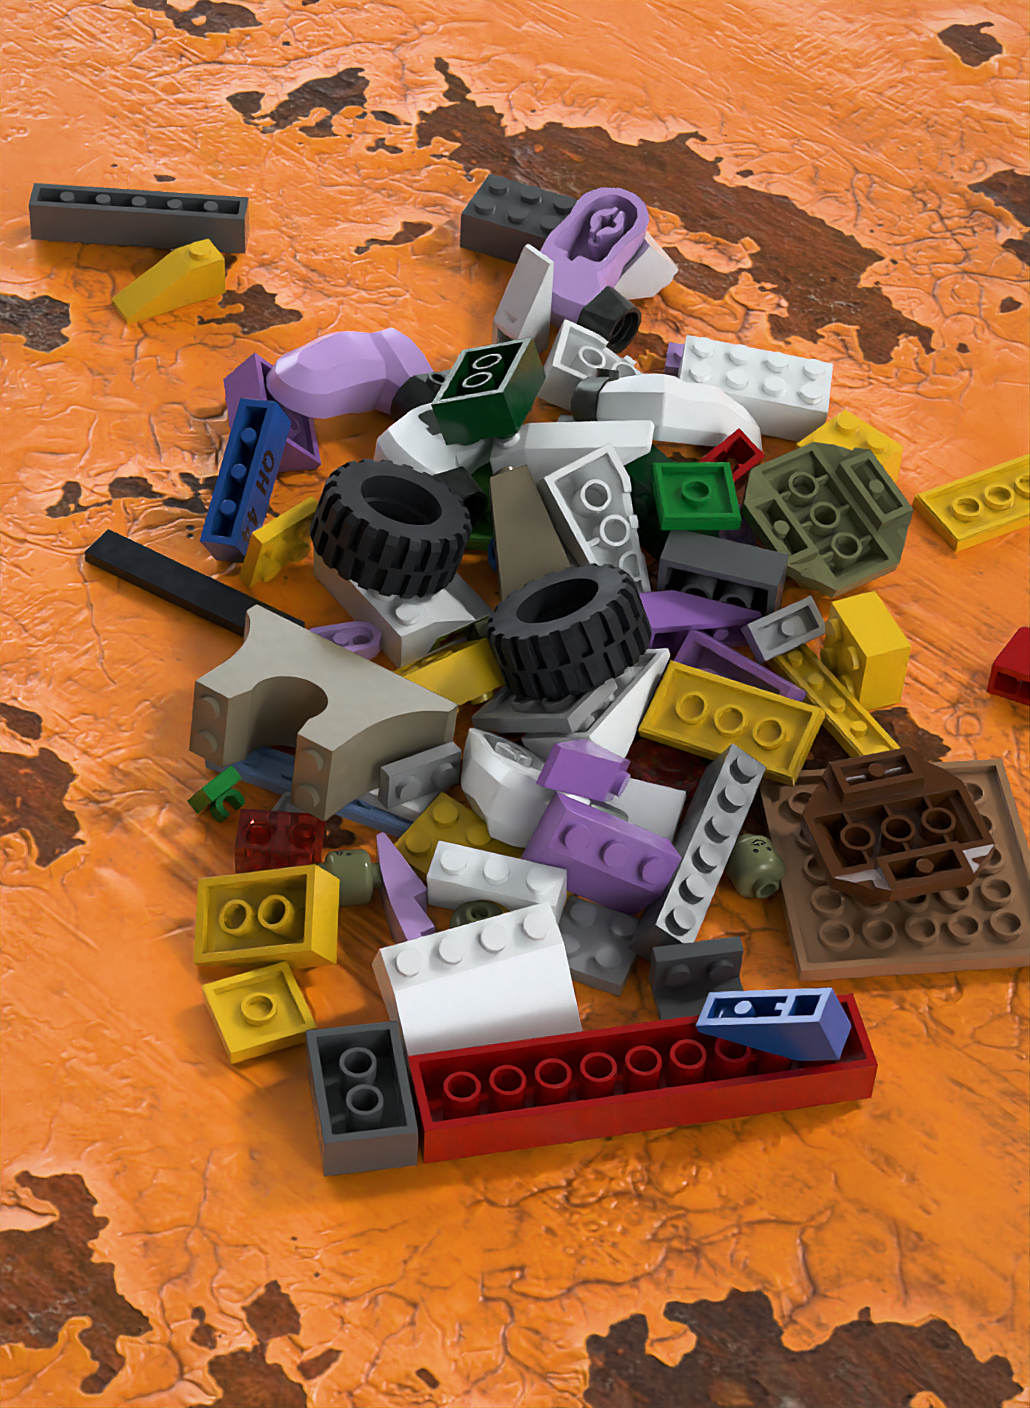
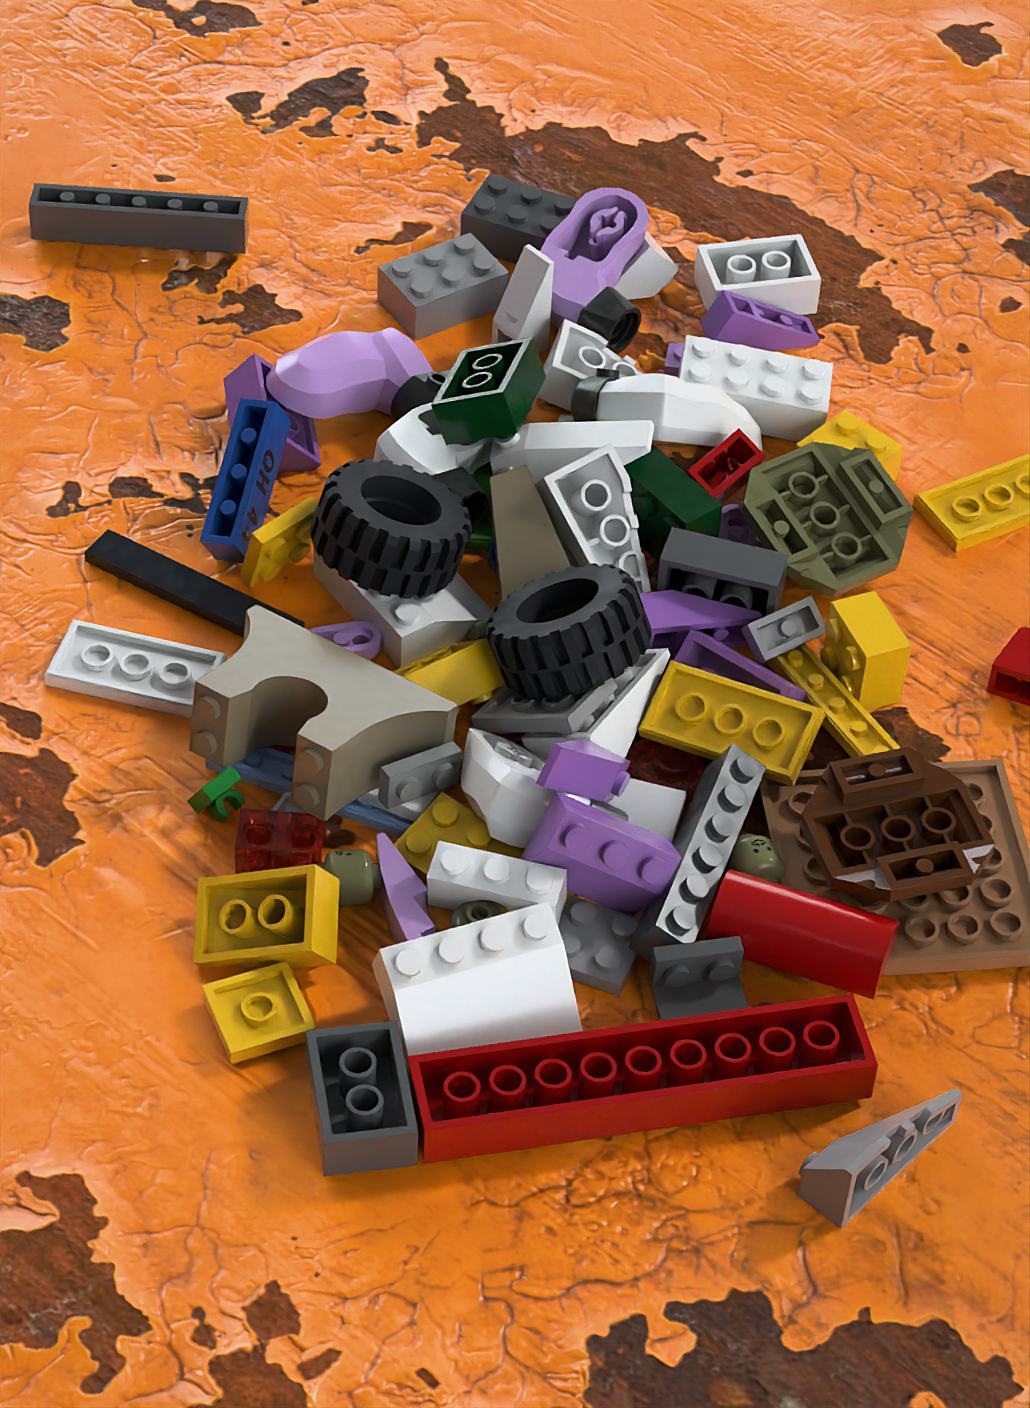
yellow slope [111,238,226,325] -> none
lime sticker [428,614,490,653] -> none
green tile [650,462,742,530] -> none
blue slope [696,987,852,1061] -> none
none -> white tile [44,619,228,718]
none -> light grey brick [377,233,509,341]
none -> white brick [694,234,821,315]
none -> medium lavender slope [699,290,820,351]
none -> red brick [705,869,900,1000]
none -> light grey wedge [798,1088,963,1229]

